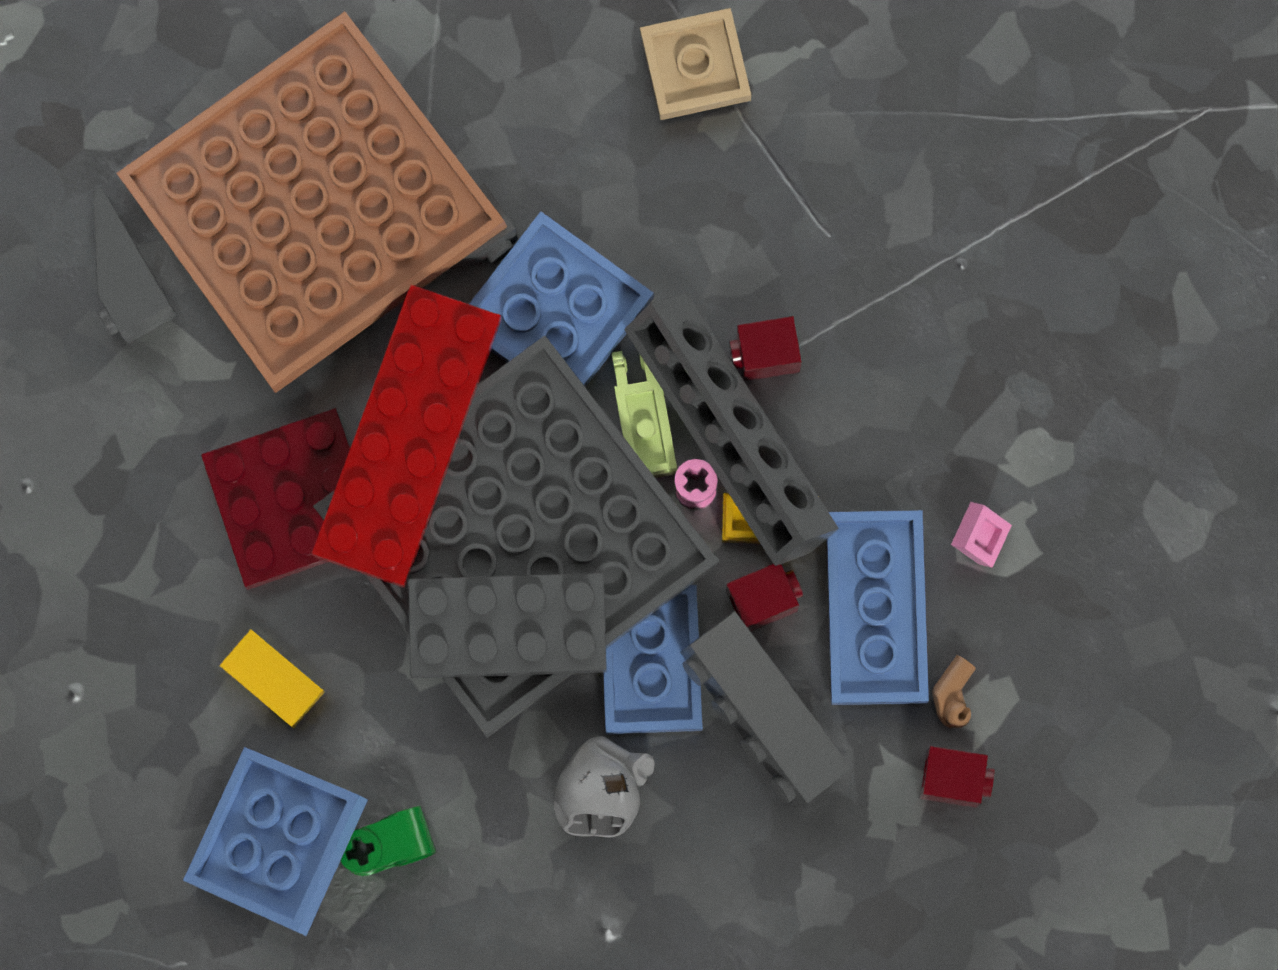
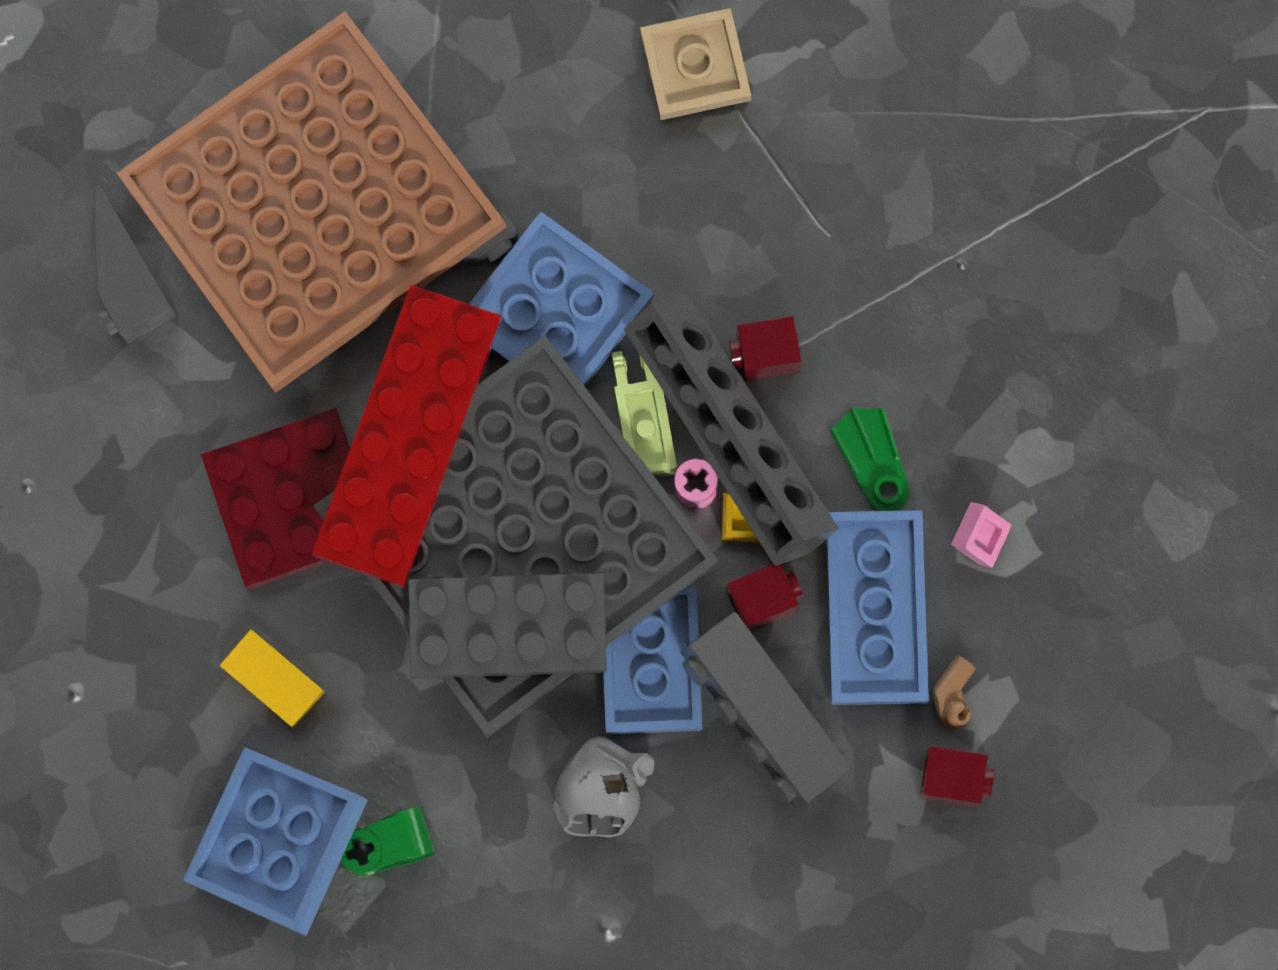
none -> green piece [830,407,910,511]

